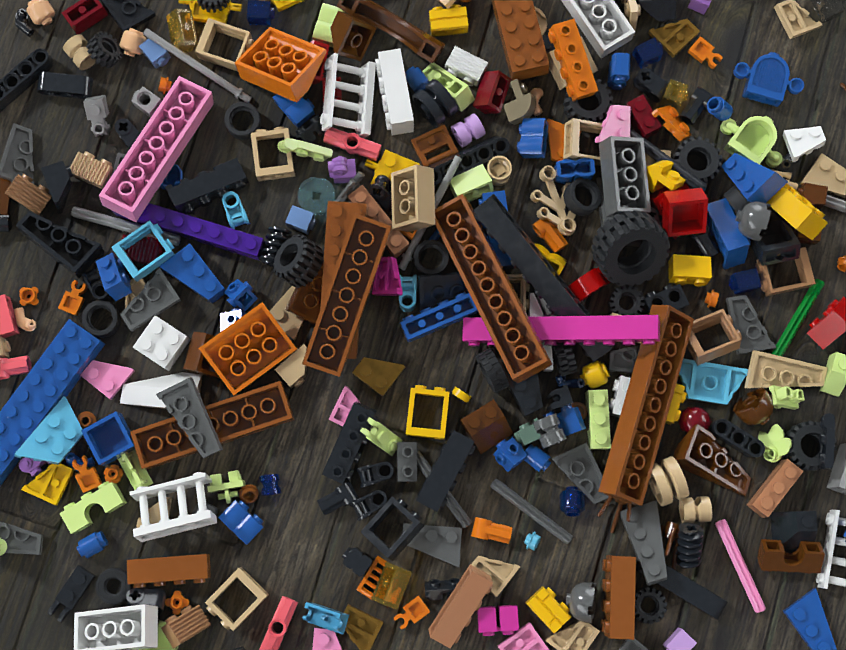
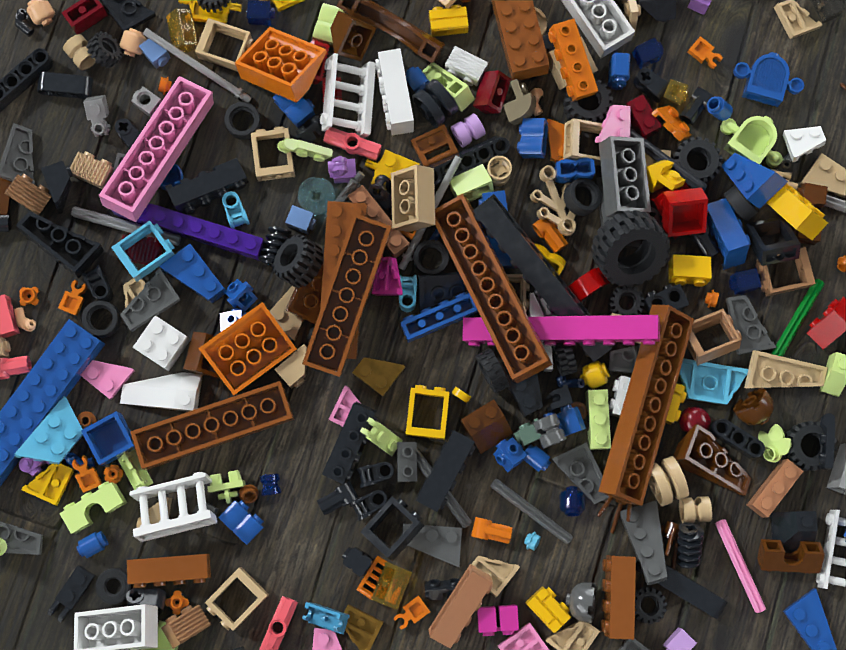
blue brick [96,252,132,301] -> none
dark grey wing [156,377,223,458] -> none
pearl gold wing [648,19,700,58] -> none
dark grey cylinder [735,201,771,241] -> none
yellowish green hips [769,385,805,410] -> none

